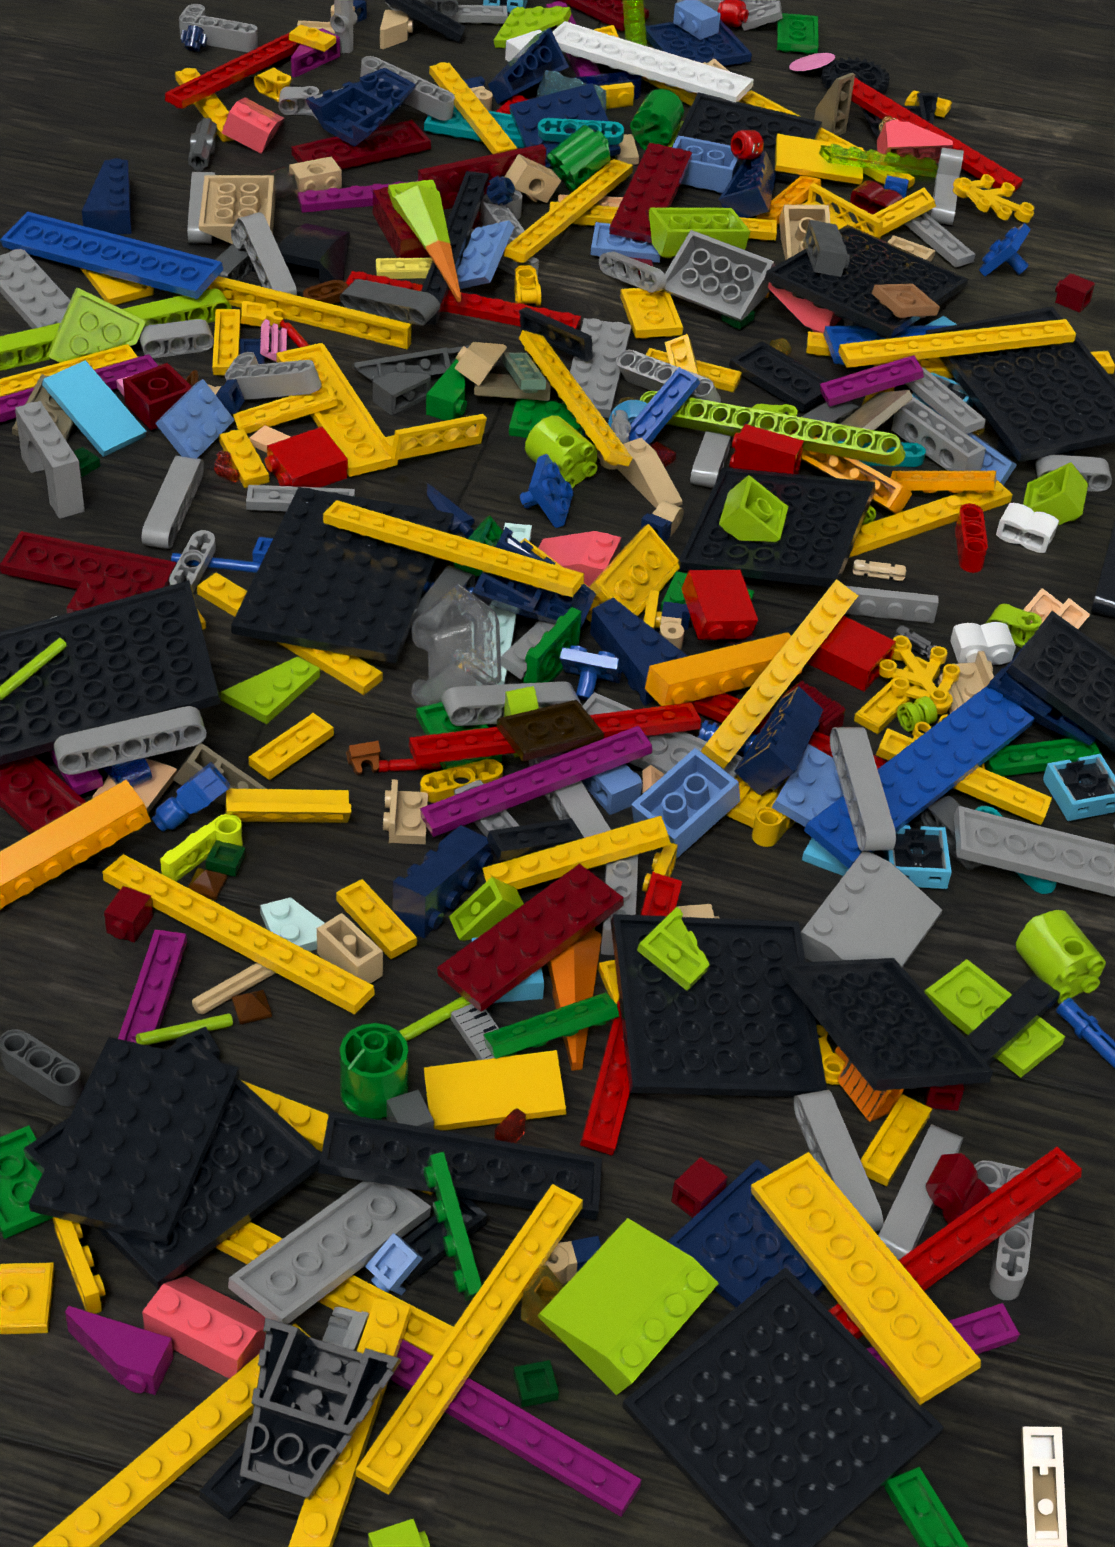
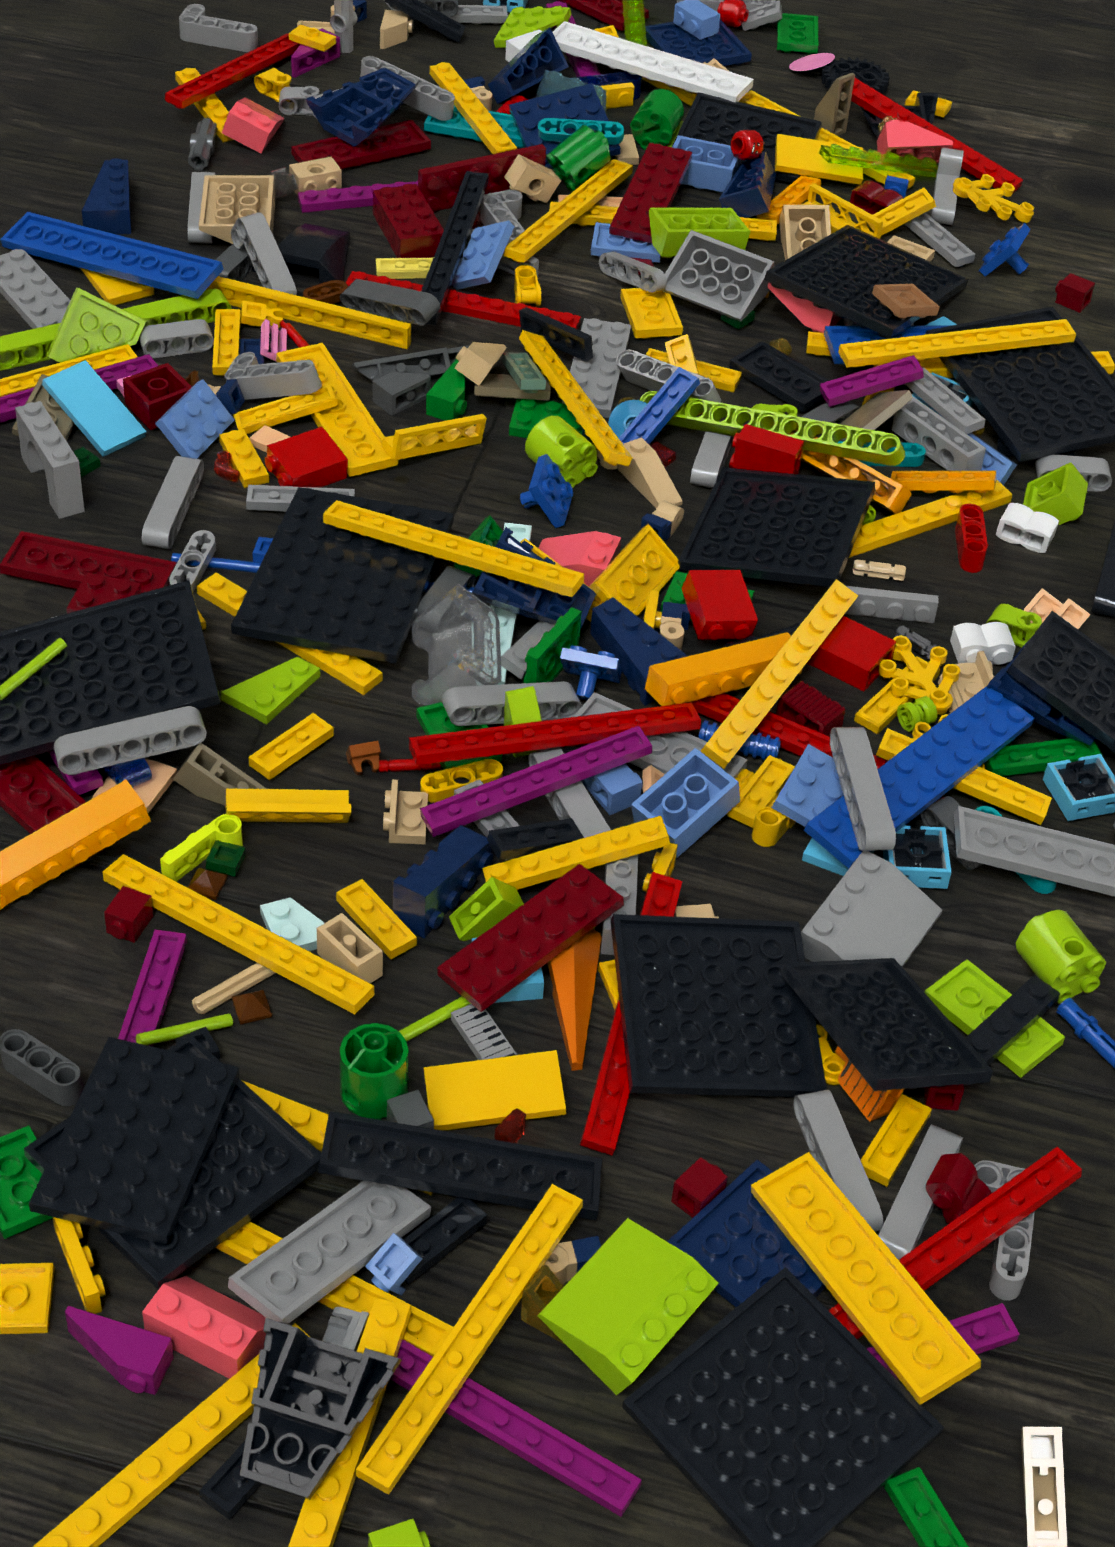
blue piece [152,762,230,832] -> none
dark blue gear [180,25,208,52] -> none
lime plate [388,180,461,302] -> none
green plate [423,1152,482,1301] -> none
dark blue bar [427,484,475,538] -> none
green plate [483,992,619,1059] -> none
dark blue gear [487,175,515,205] -> none
dark brown tile [497,700,604,761] -> none
dark green plate [513,1360,559,1407] -> none
light grey axle [611,410,631,443] -> none
lime wing [637,907,710,991] -> none
lime slope [719,475,788,542] -> none
dark blue wedge [734,686,824,795] -> none
dark grey brick [803,220,850,277] -> none

